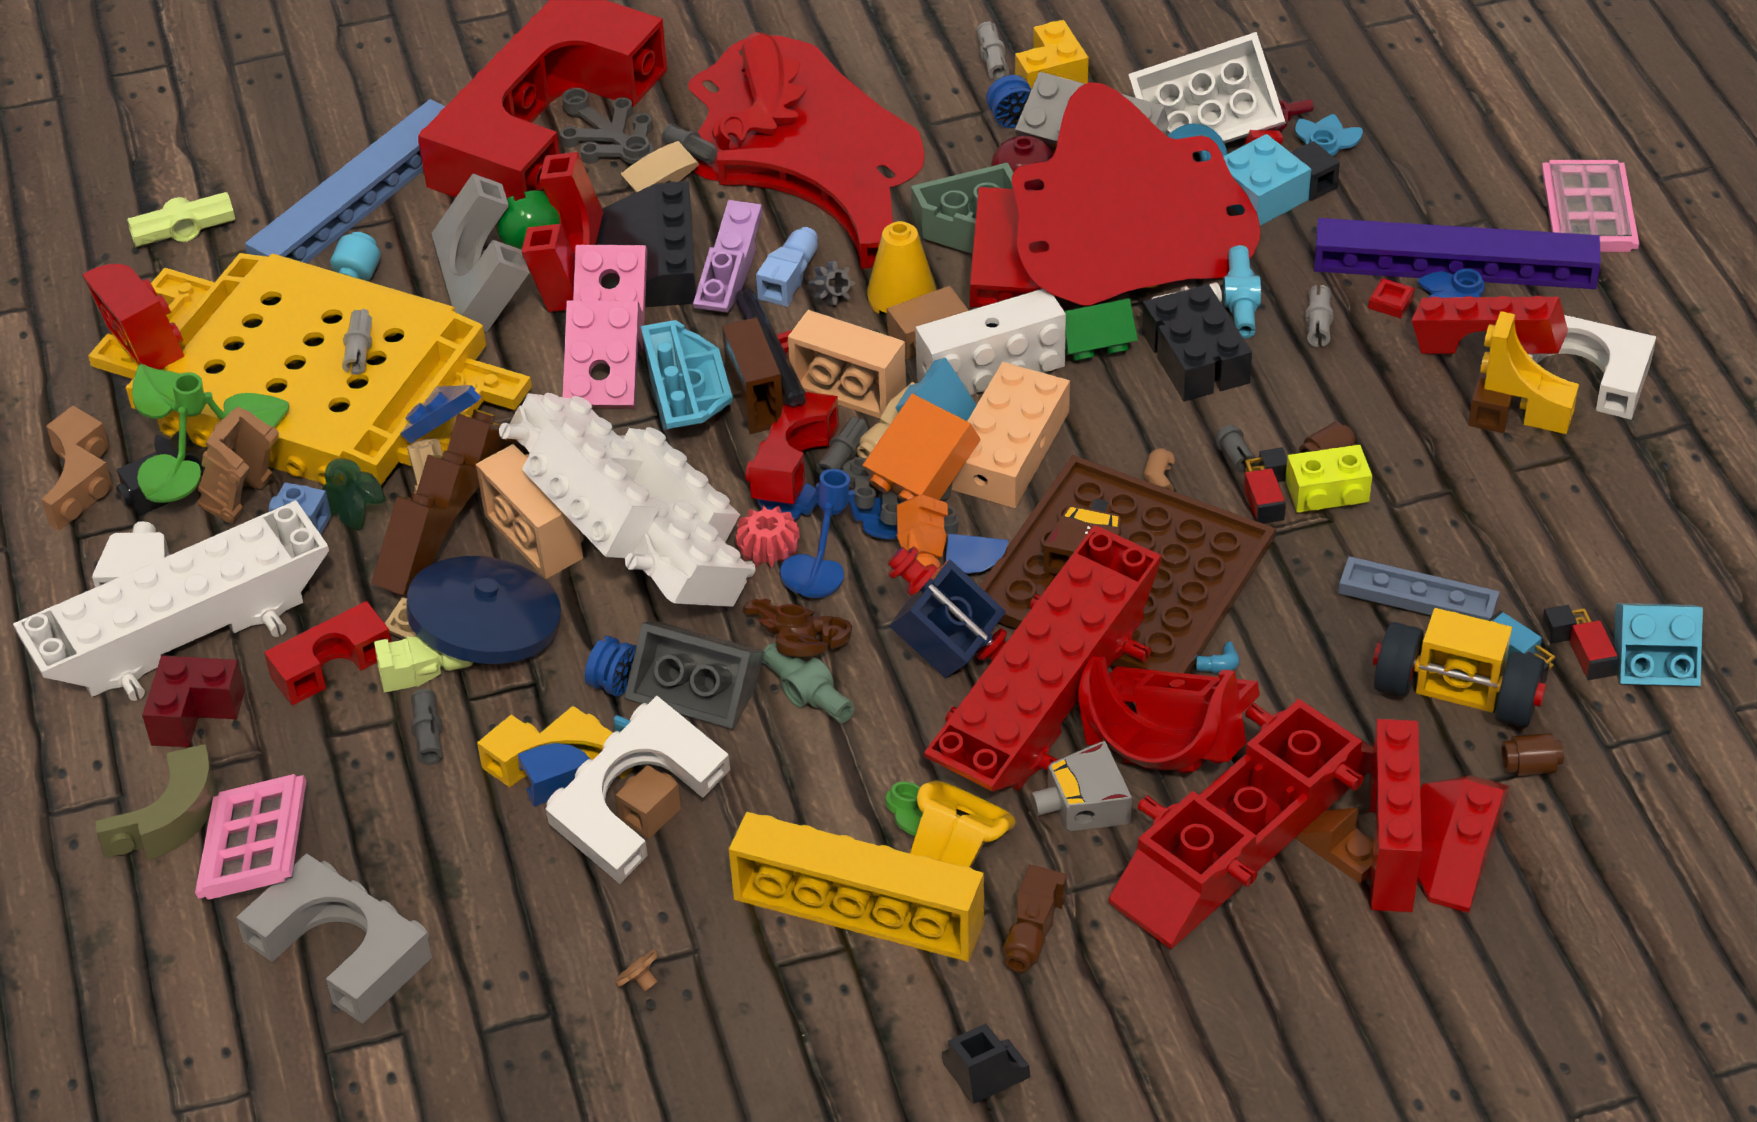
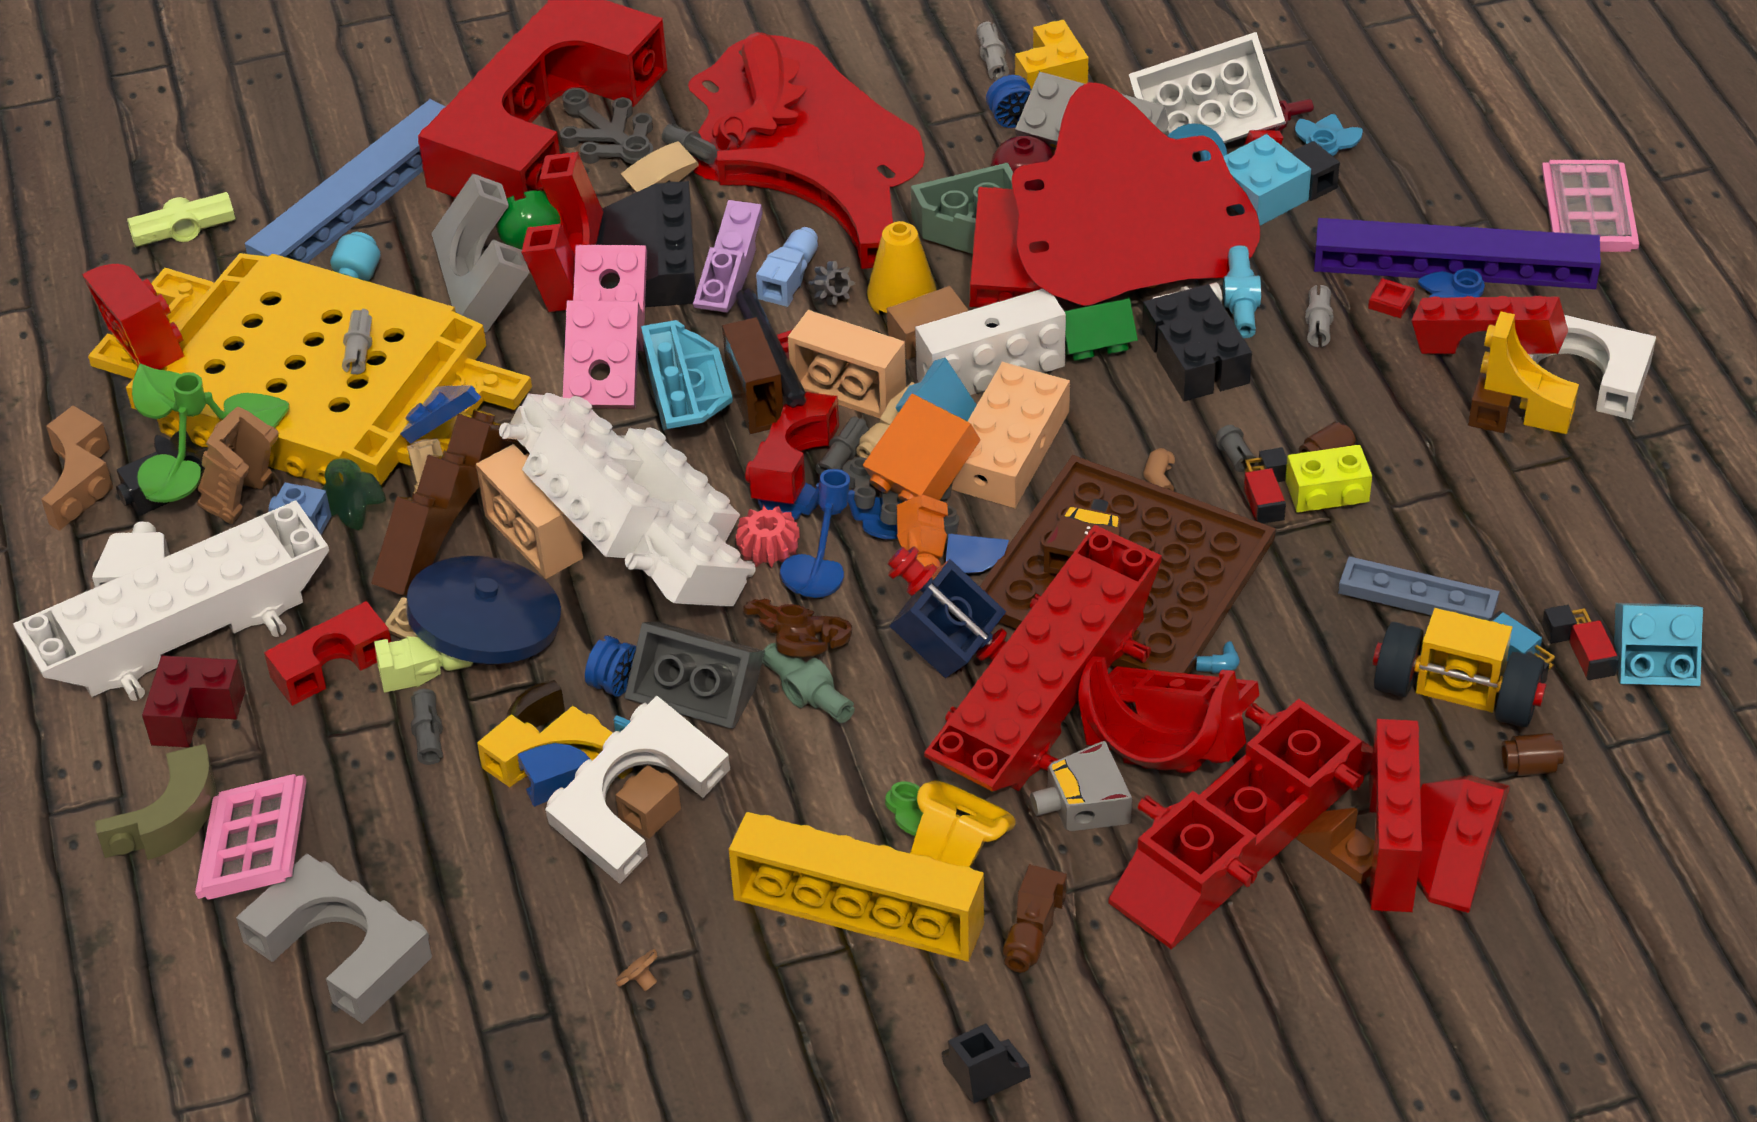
none -> dark brown brick [506,680,565,728]

